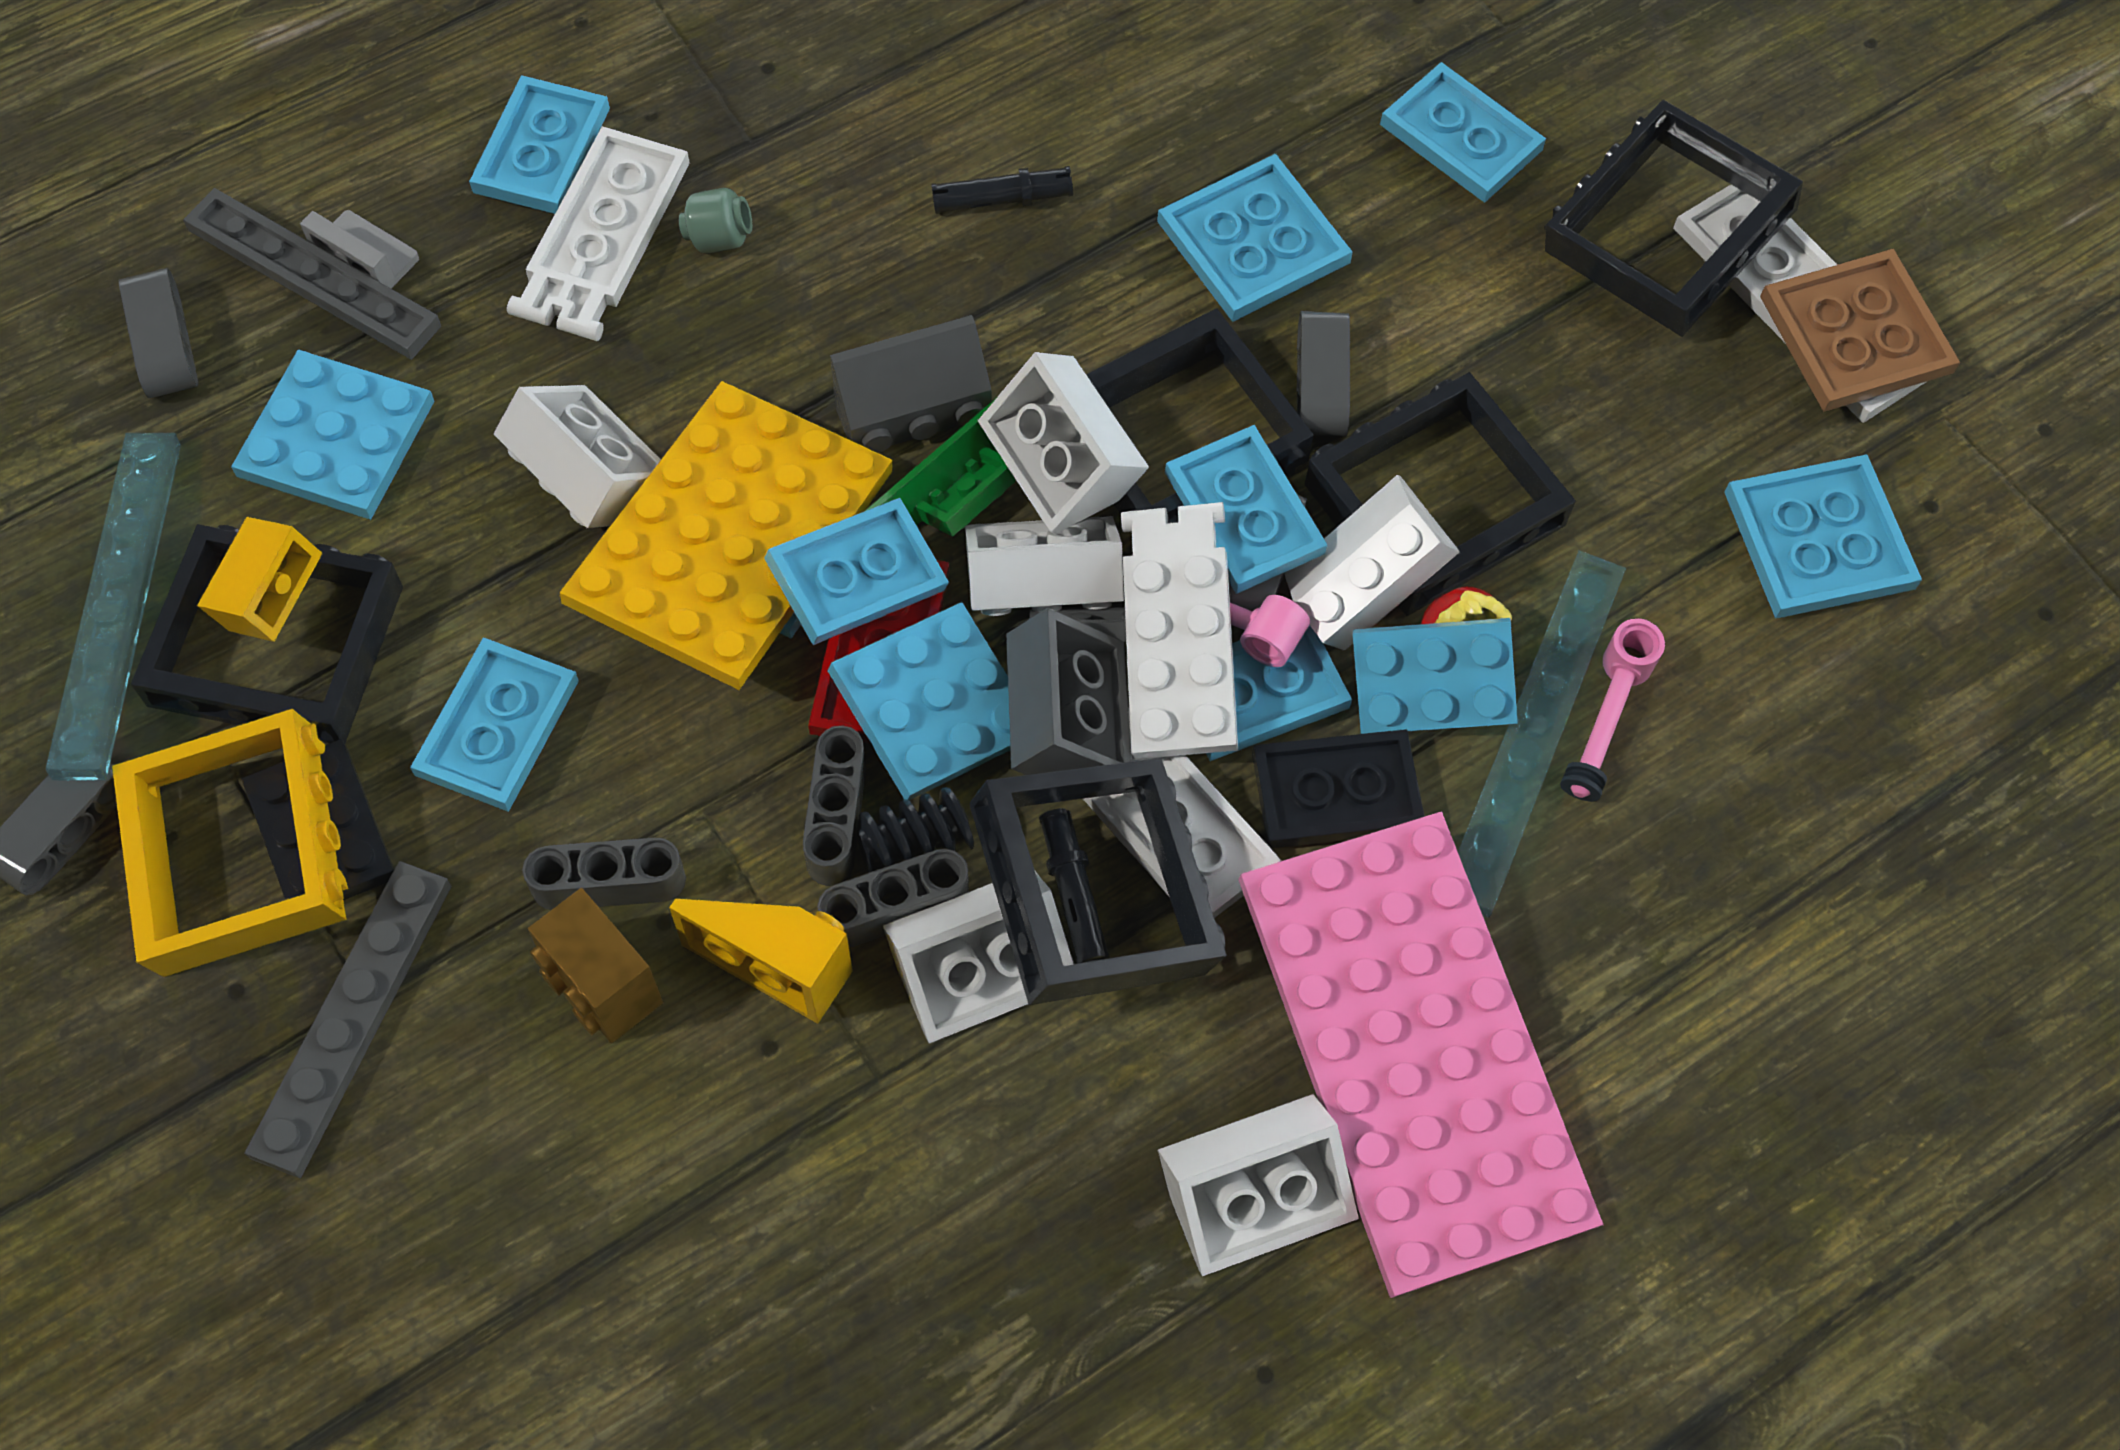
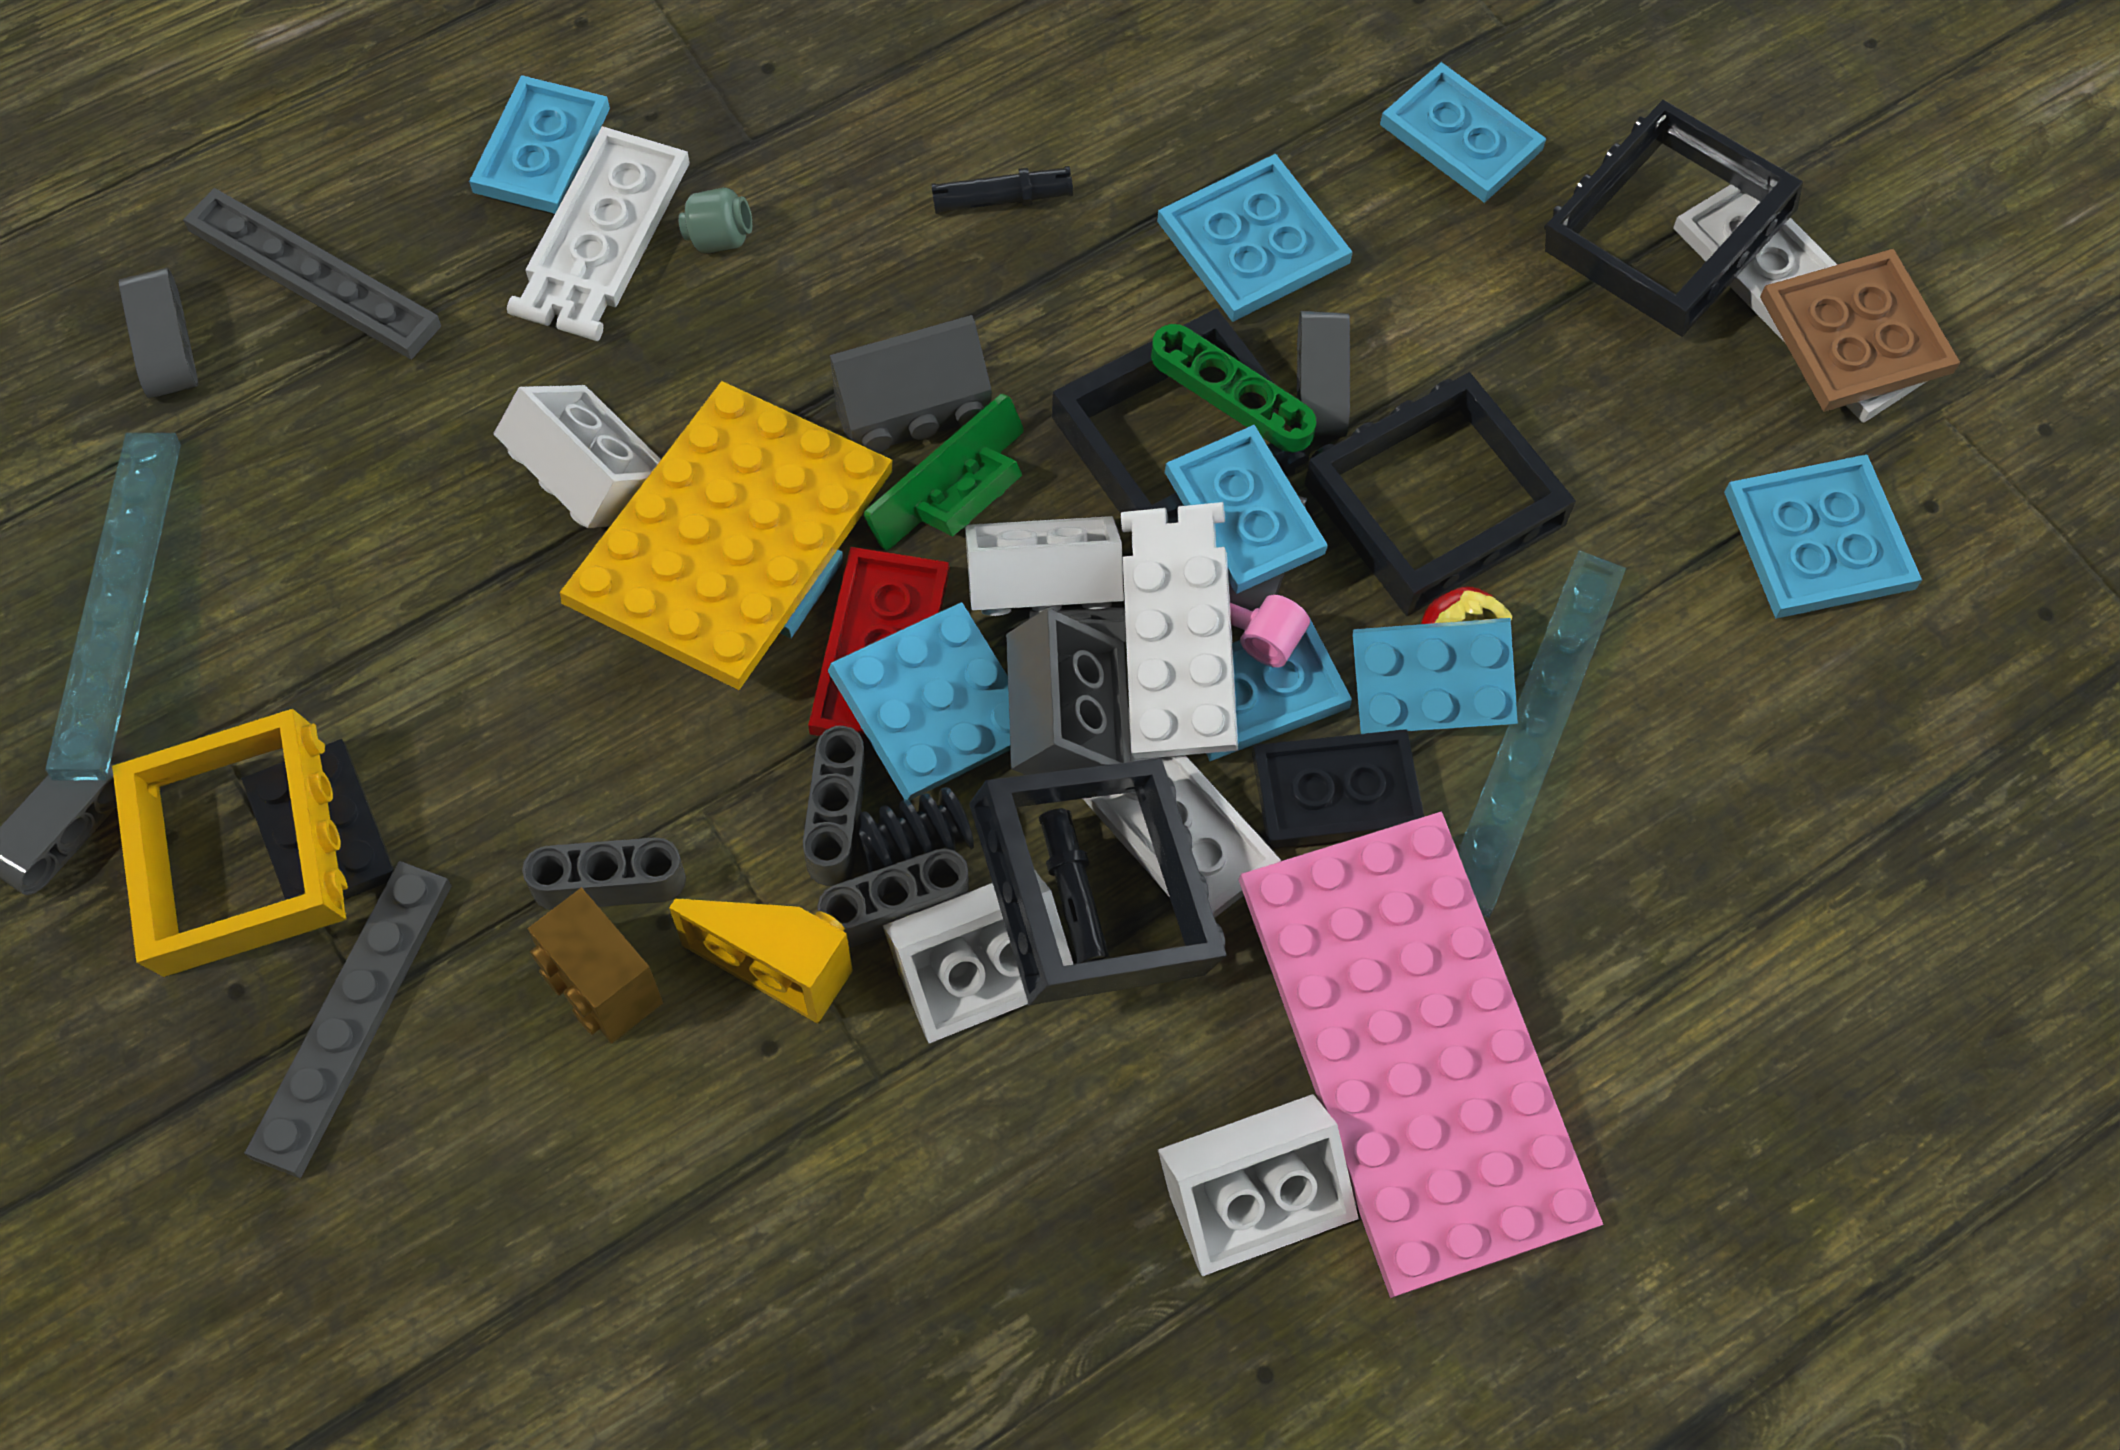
black window [131,524,403,744] -> none
yellow brick [197,517,322,642] -> none
medium azure plate [231,350,435,520] -> none
light grey panel [300,210,419,289] -> none
medium azure plate [410,637,579,812] -> none
medium azure plate [764,498,949,645] -> none
white slope [978,352,1149,533] -> none
white slope [1284,475,1460,650] -> none
bright pink piece [1560,619,1665,802] -> none
none -> green beam [1151,324,1316,452]

